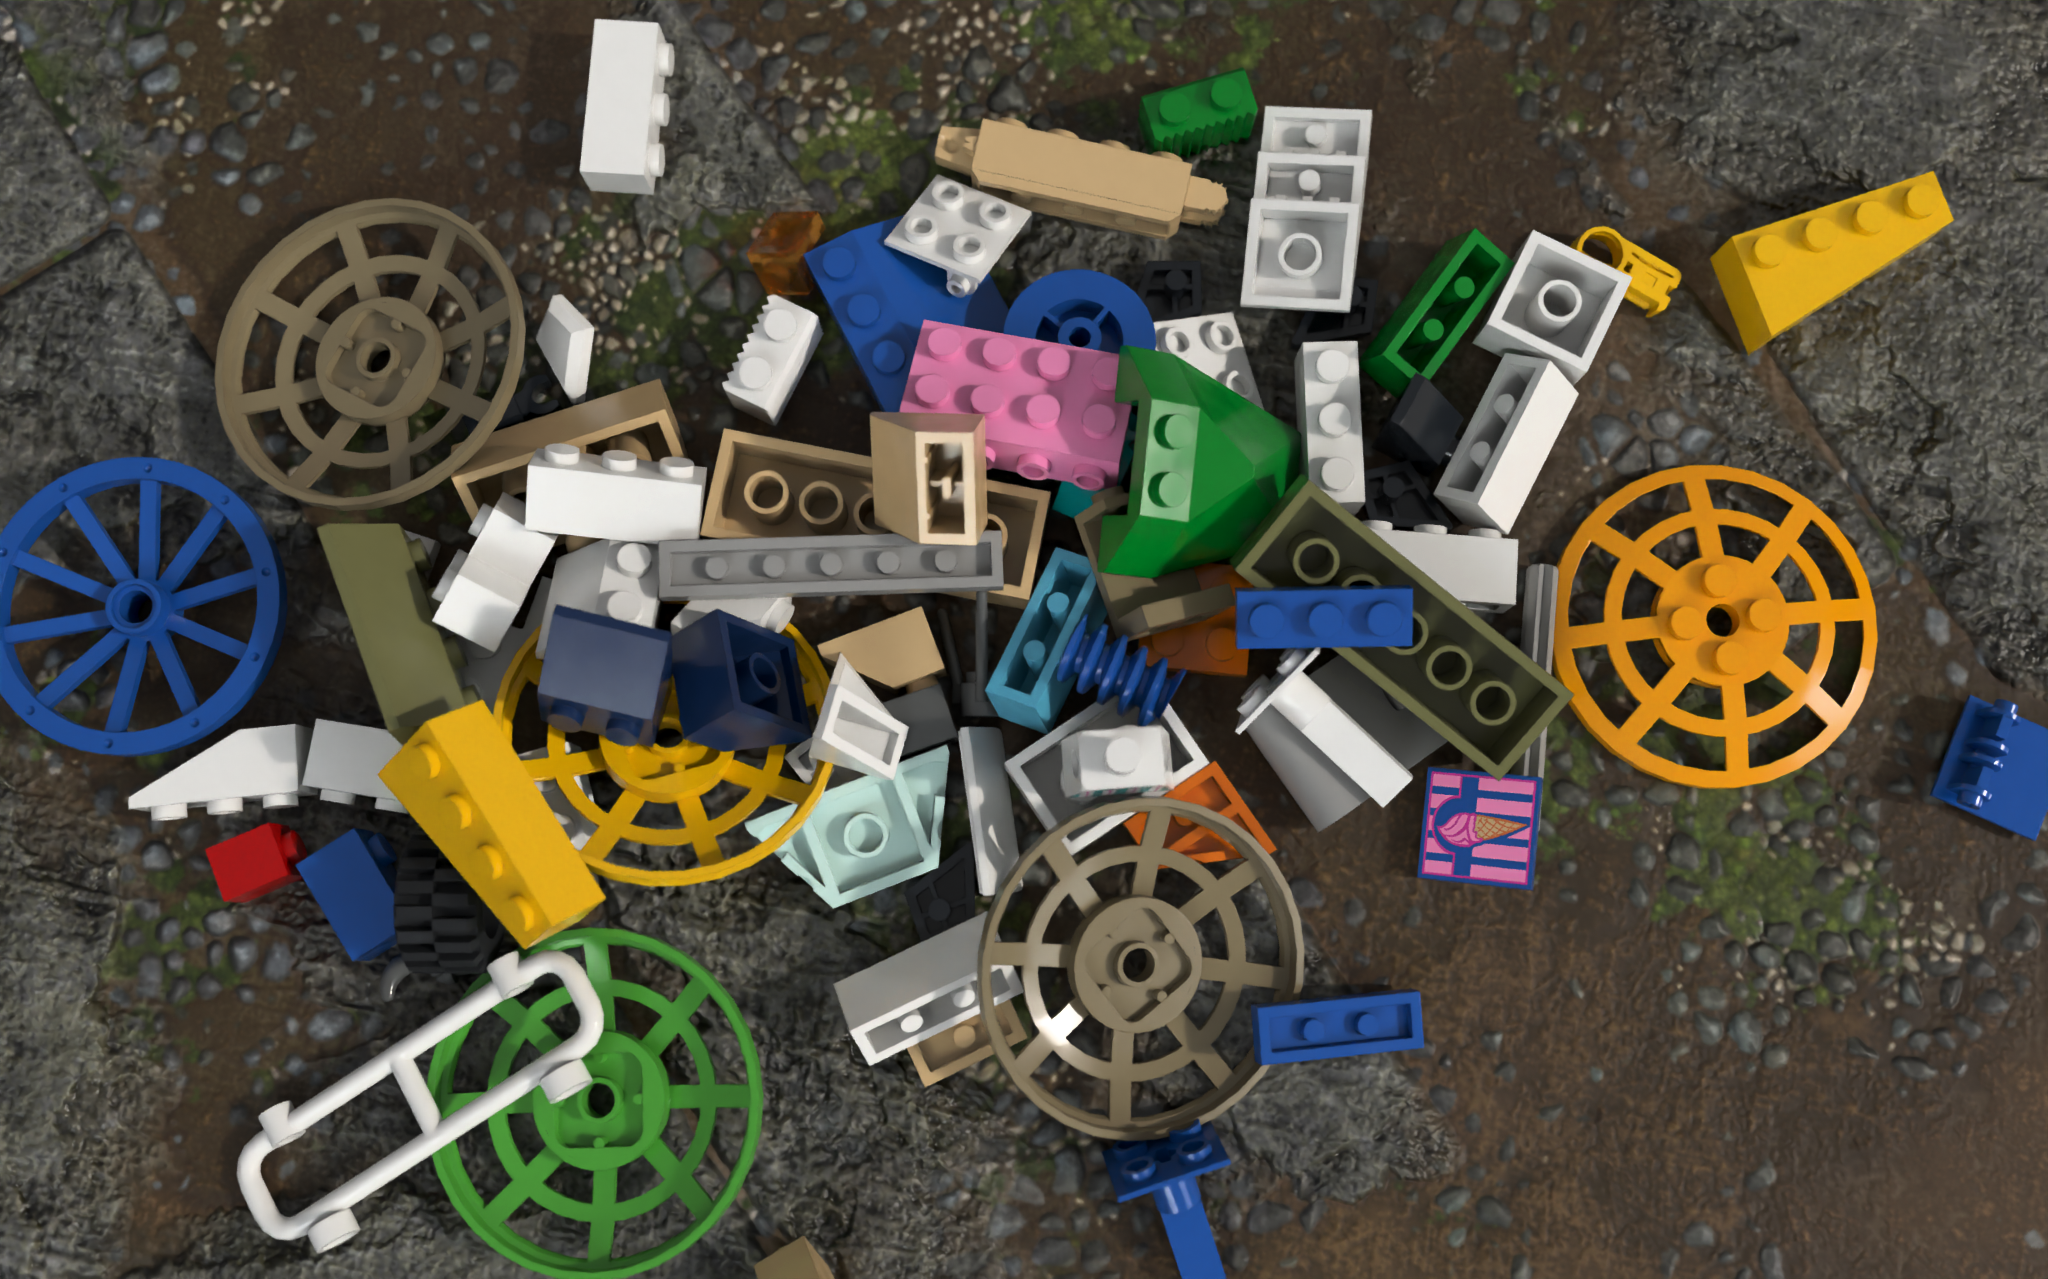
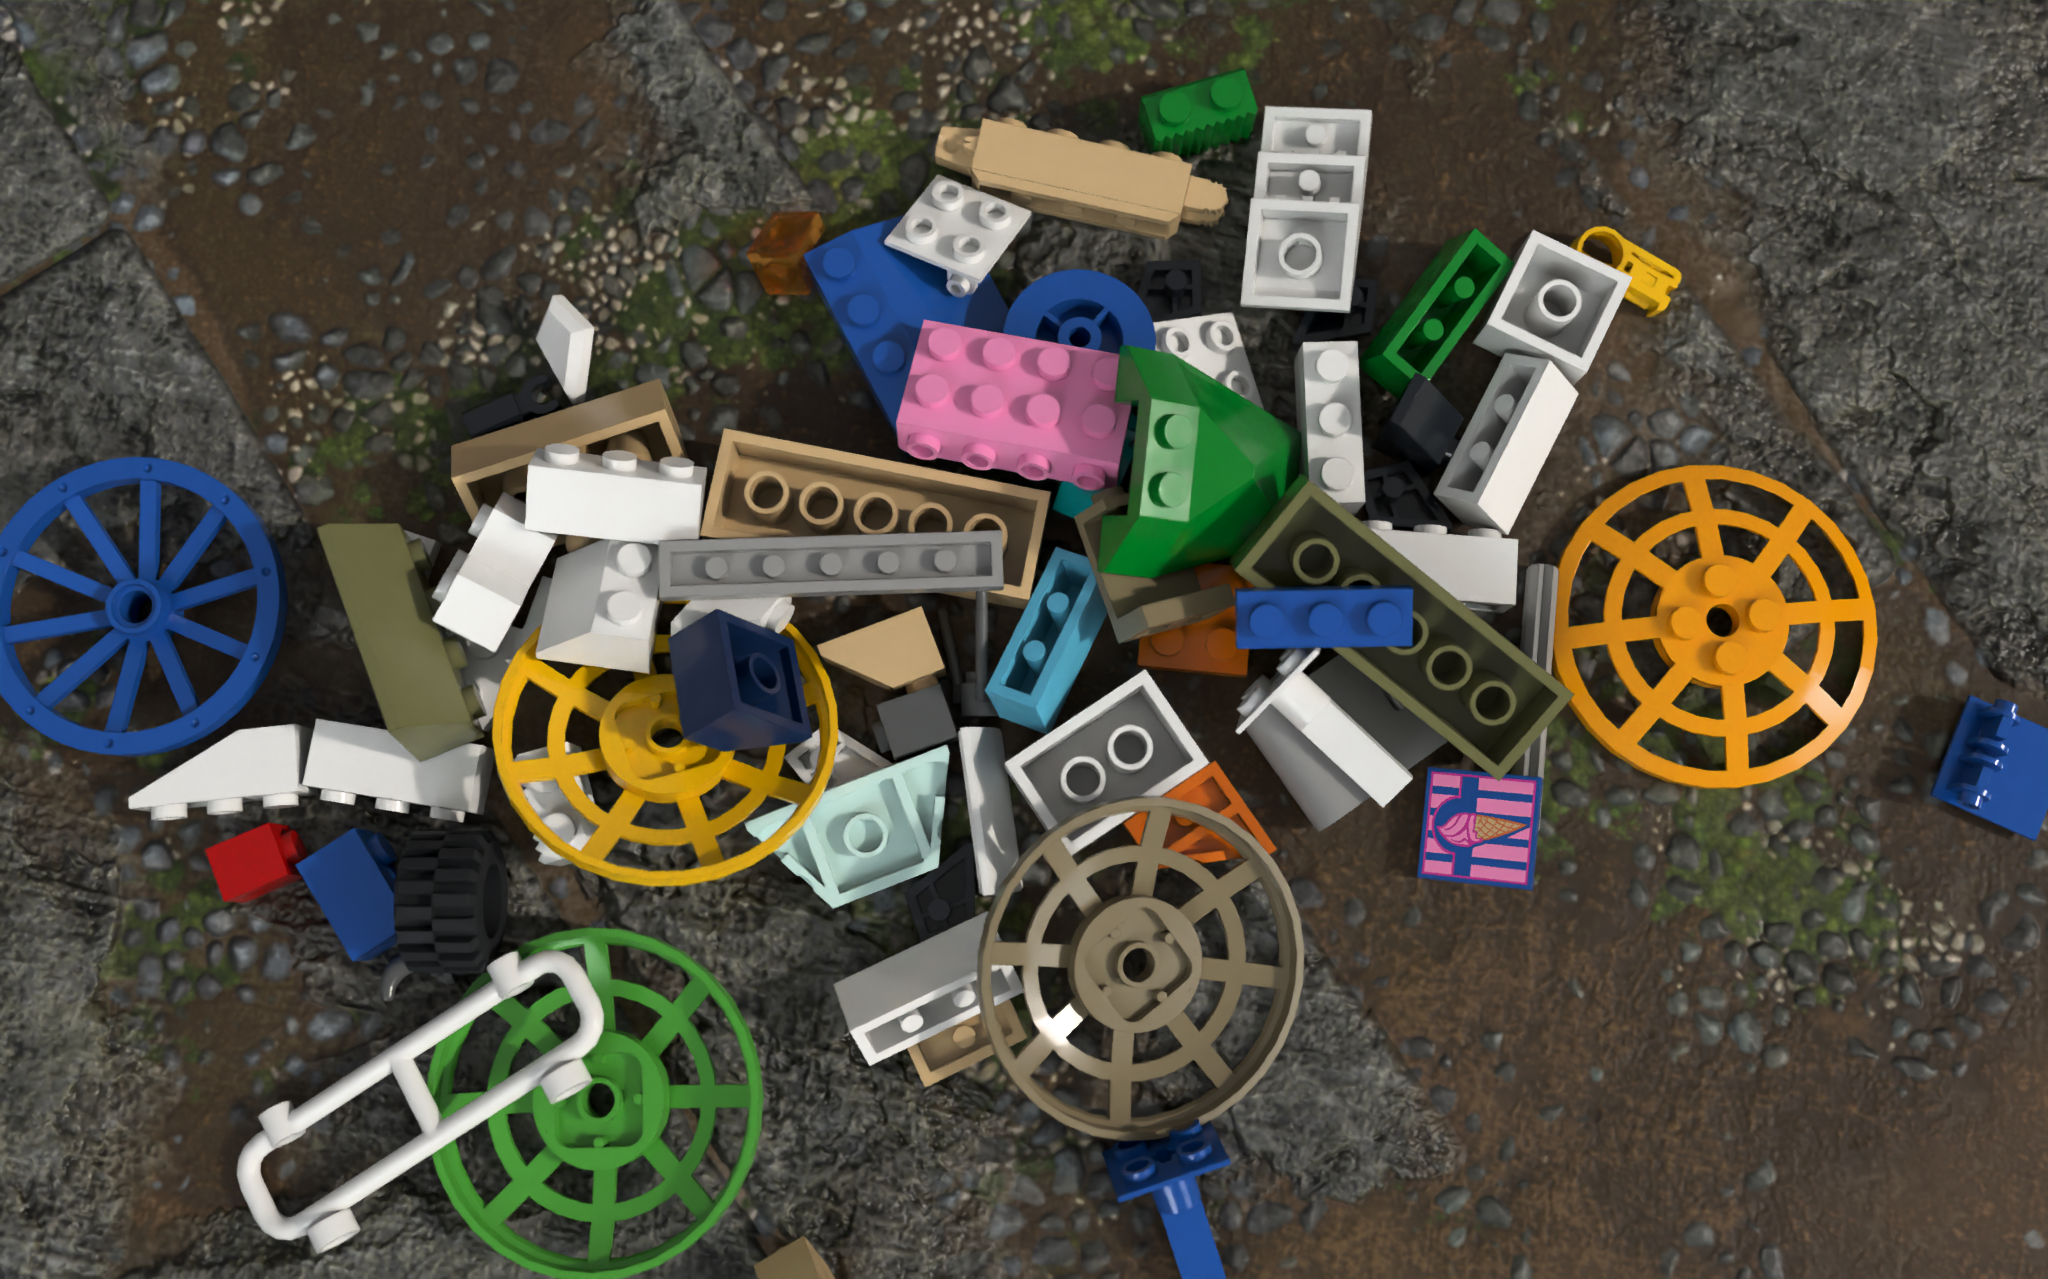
dark tan dish [214,198,526,511] -> none
yellow wedge [377,699,606,950] -> none
dark blue slope [537,604,672,747] -> none
white brick [580,19,674,195] -> none
white brick [722,294,823,426] -> none
white slope [808,652,909,780] -> none
tan slope [870,412,988,545] -> none
blue piece [1056,614,1187,727] -> none
white torso [1061,726,1174,799] -> none
blue plate [1251,988,1424,1066] -> none
yellow wedge [1710,171,1954,355] -> none

